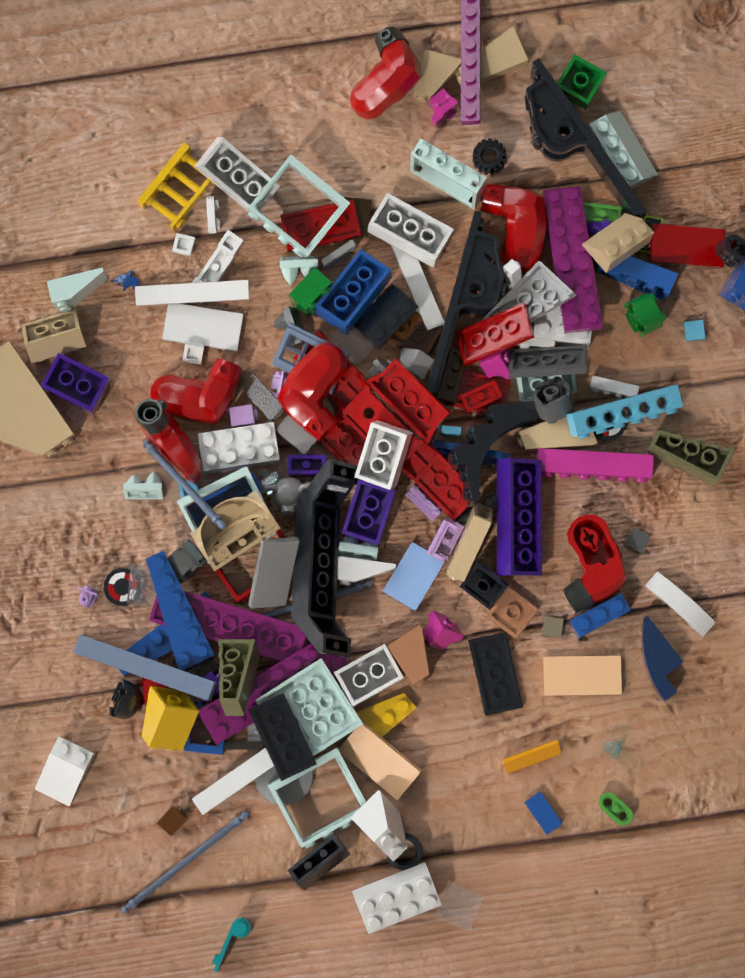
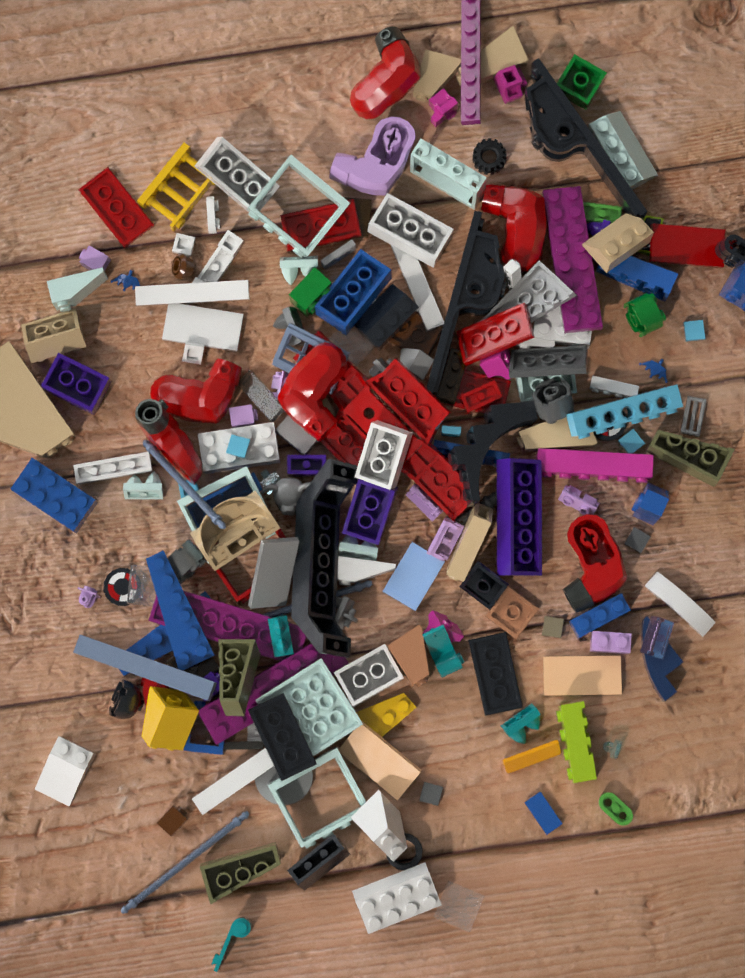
none -> blue brick [11,458,98,534]
none -> white plate [73,452,152,485]
none -> red tile [78,167,154,249]
none -> lavender brick [79,246,111,271]
none -> reddish brown cone [172,254,196,279]
none -> olive wedge [200,842,281,905]
none -> medium azure tile [226,434,250,459]
none -> teal tile [268,615,294,657]
none -> lavender piece [329,117,415,196]
none -> light grey hips [335,596,358,630]
none -> dark grey tile [419,782,443,806]
none -> teal door [422,625,465,678]
none -> dark pink brick [493,65,527,104]
none -> teal tile [500,703,541,744]
none -> lime wedge [556,701,597,784]
none -> lavender hinge [558,485,600,515]
none -> lavender brick [590,631,632,654]
none -> medium azure tile [618,429,645,454]
none -> blue wedge [631,482,669,525]
none -> blue piece [639,359,668,383]
none -> clear purple slope [640,616,674,660]
none -> light grey tile [680,396,707,437]

